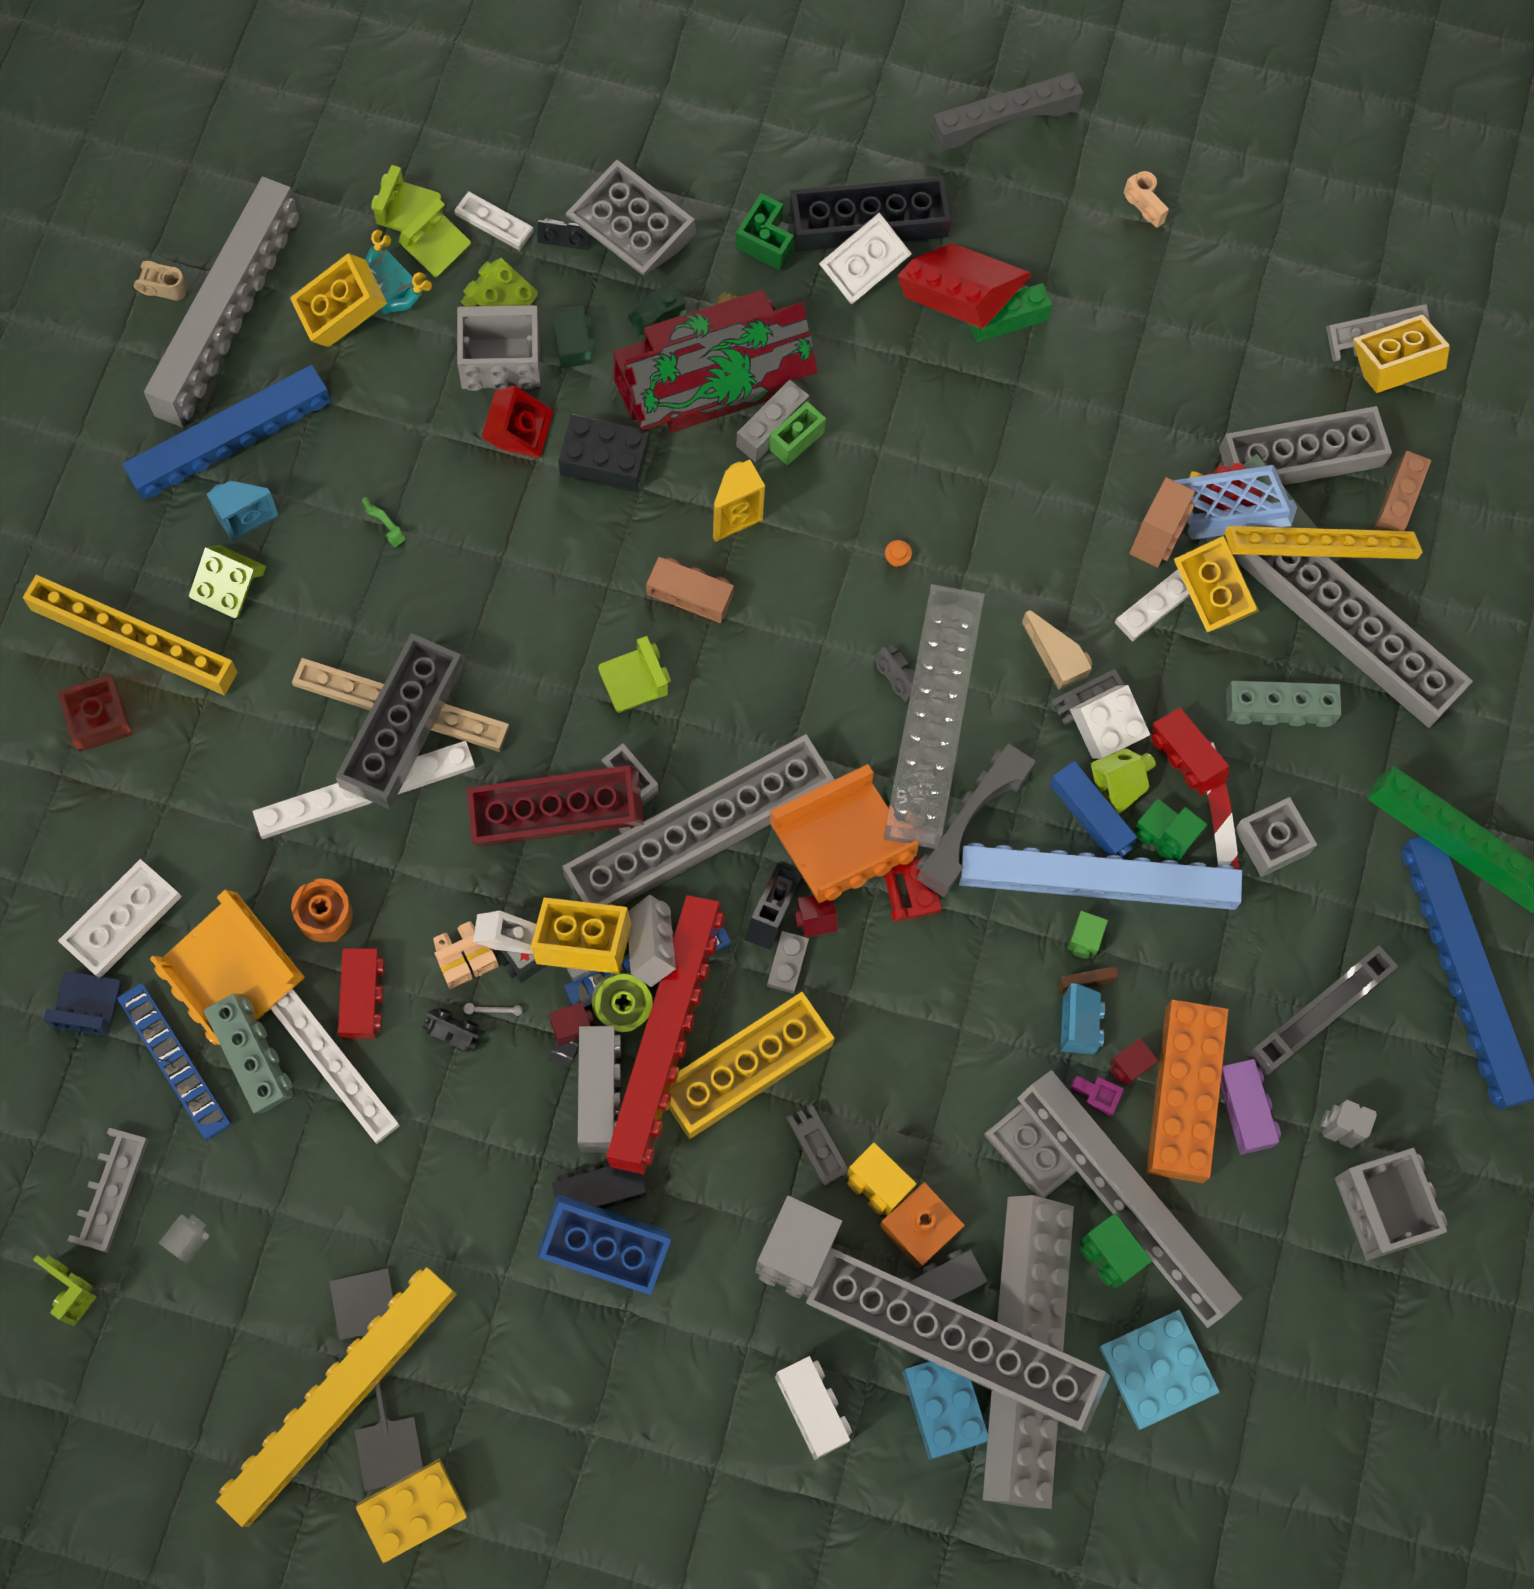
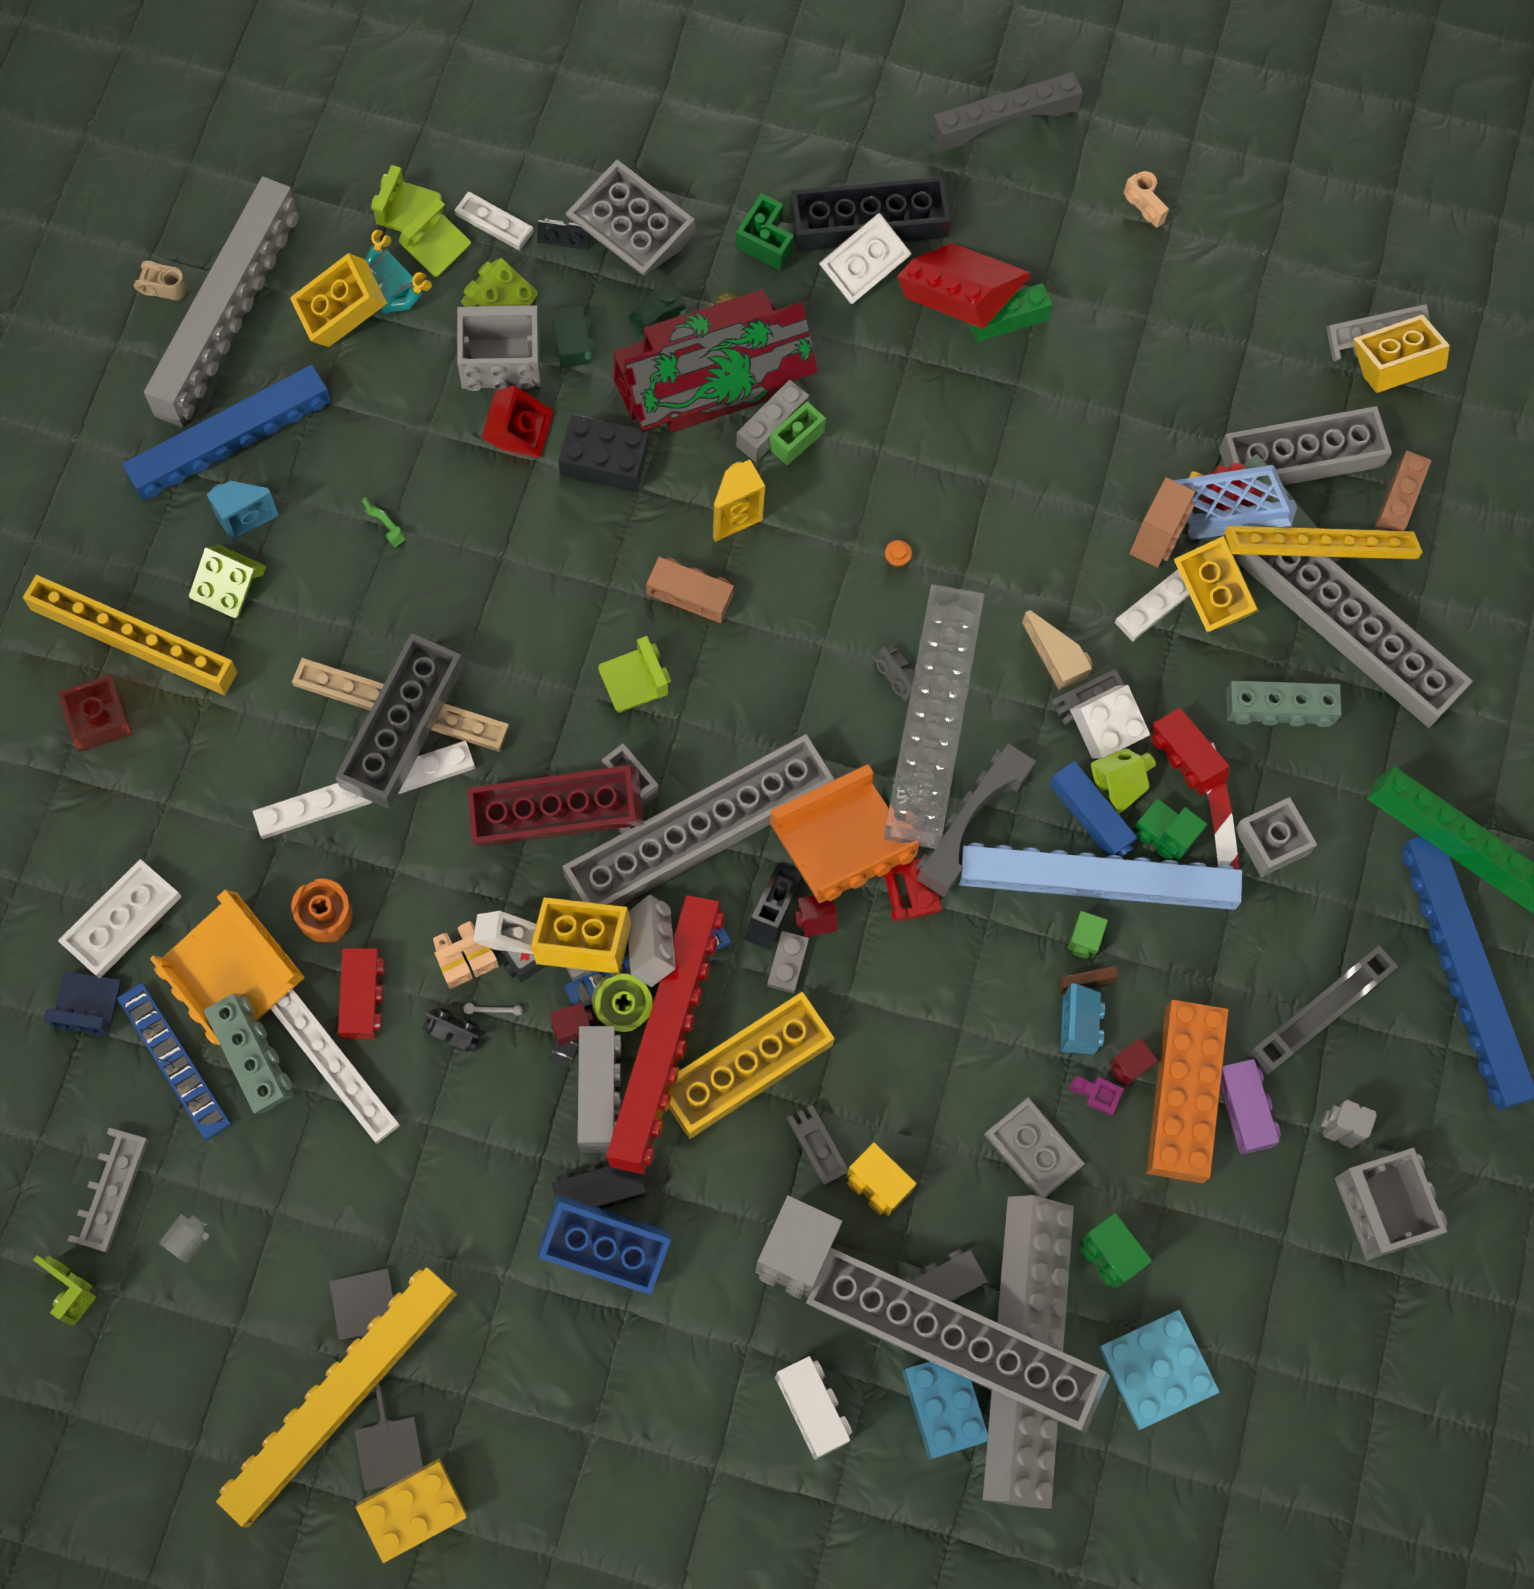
orange brick [879,1182,965,1270] -> none
light grey brick [1017,1070,1243,1328] -> none

